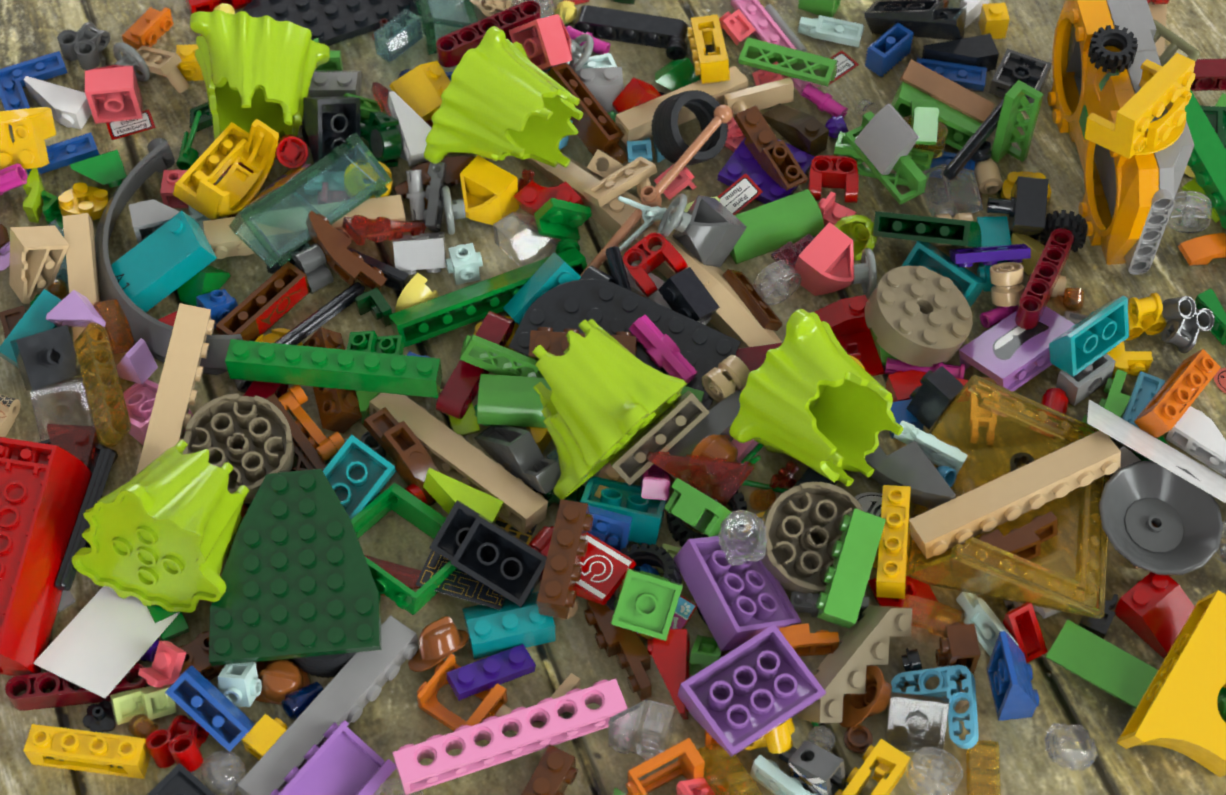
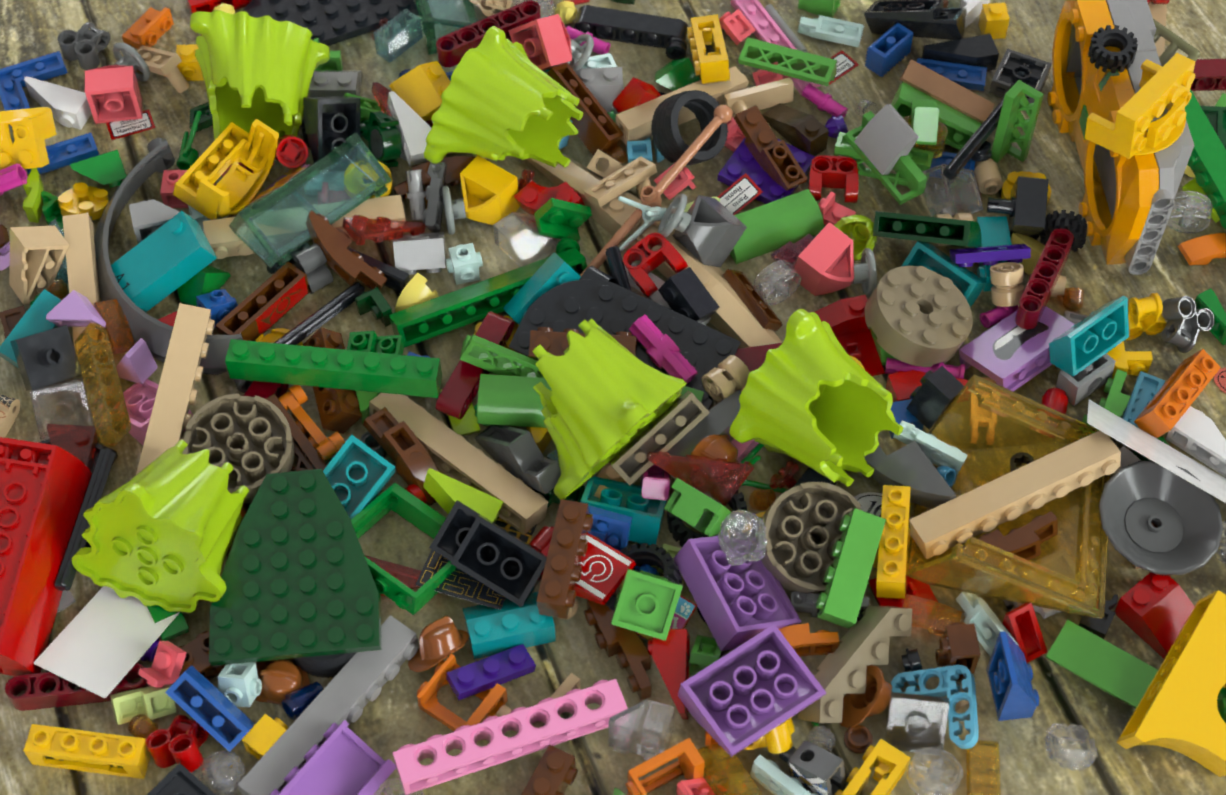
black plant [83,701,116,733] -> none

